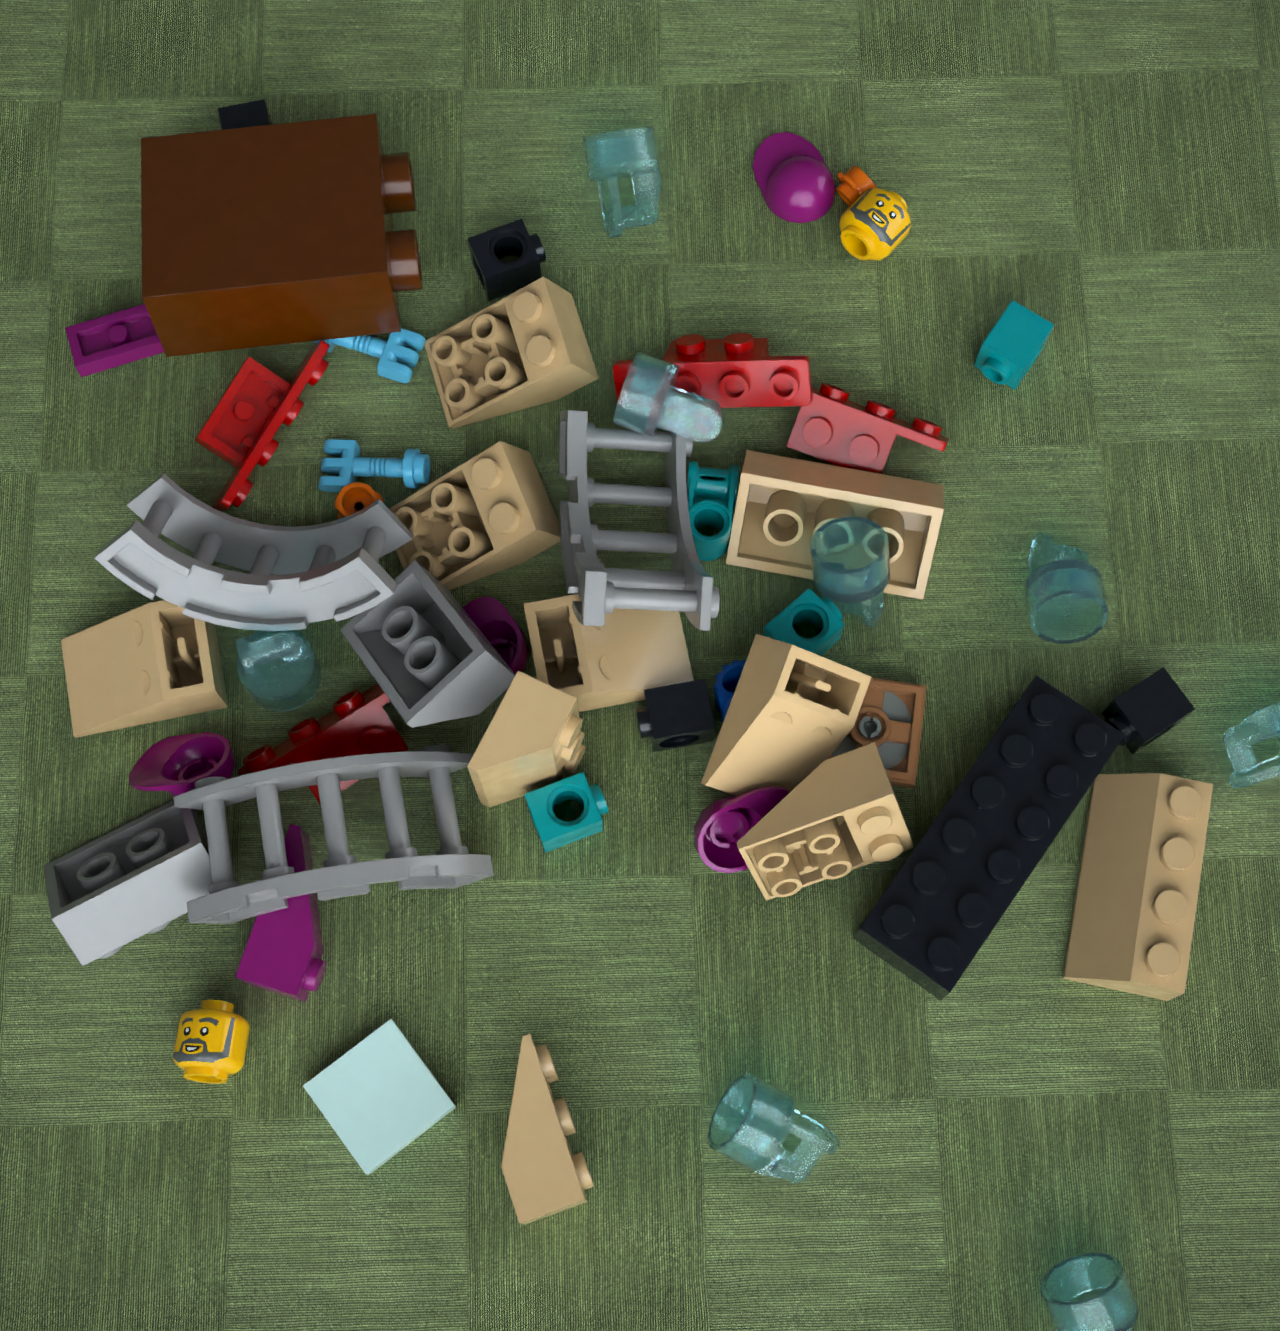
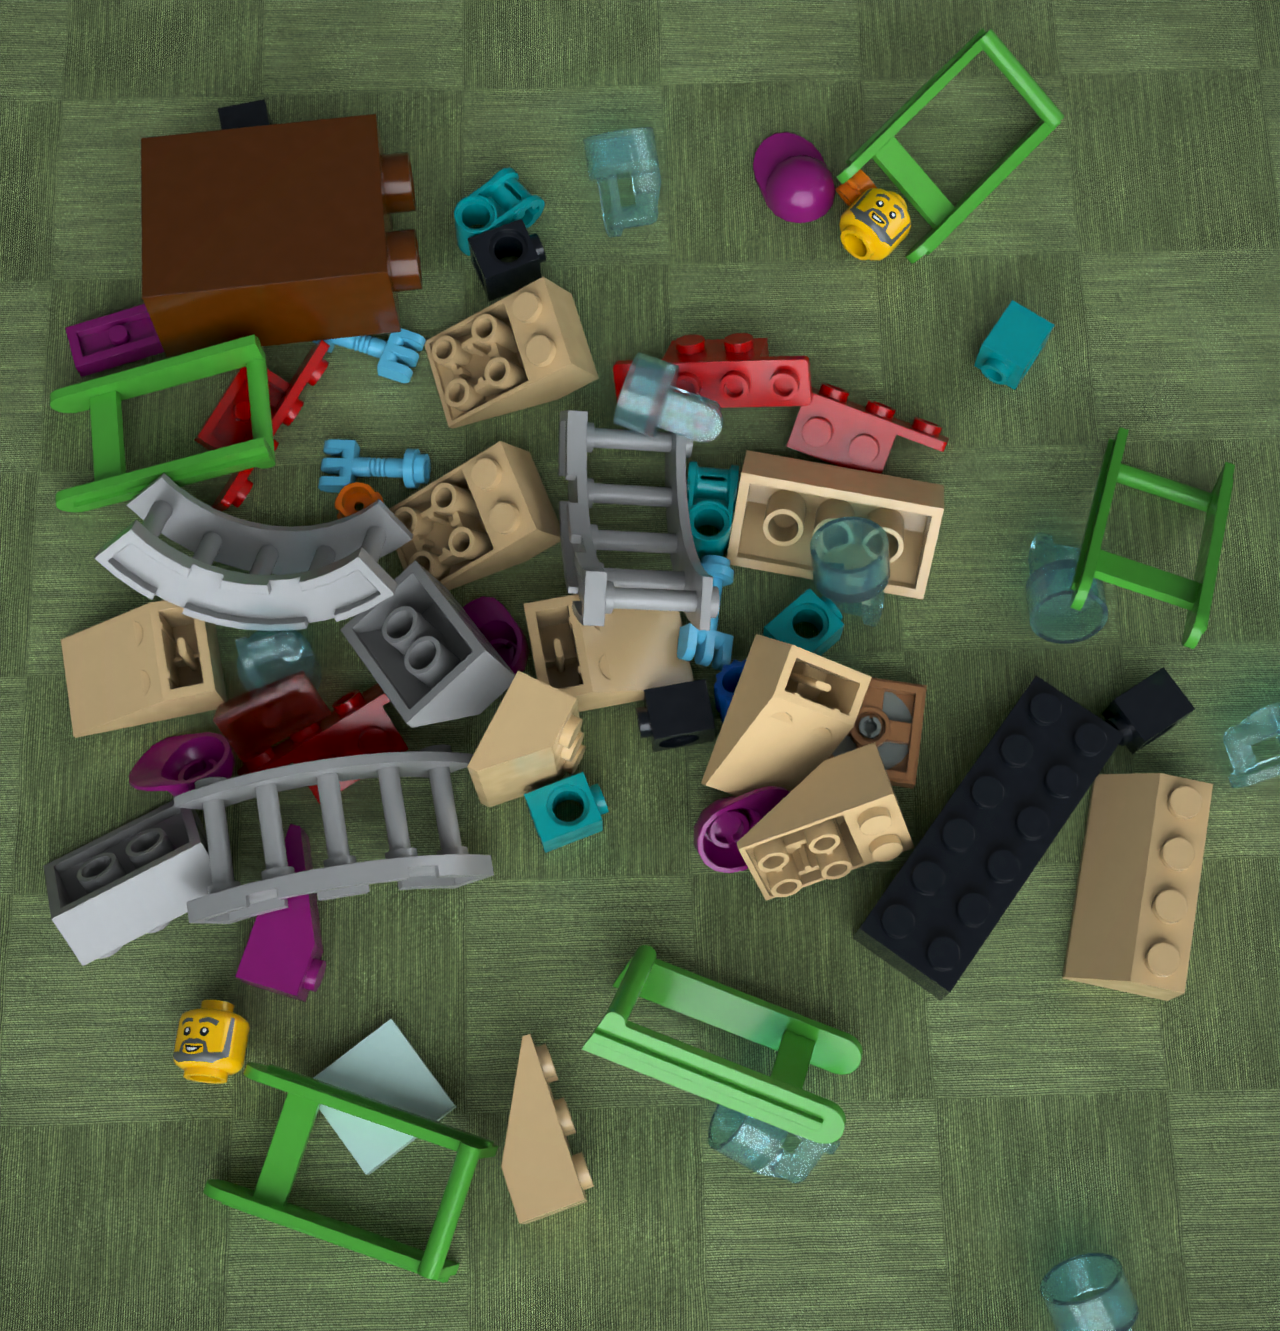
none -> bright green piece [49,334,276,512]
none -> bright green piece [203,1062,498,1283]
none -> clear red slope [213,670,331,761]
none -> teal piece [454,167,545,256]
none -> bright green piece [582,945,863,1144]
none -> medium azure hinge [677,555,734,671]
none -> bright green piece [836,28,1064,264]
none -> bright green piece [1069,427,1235,649]

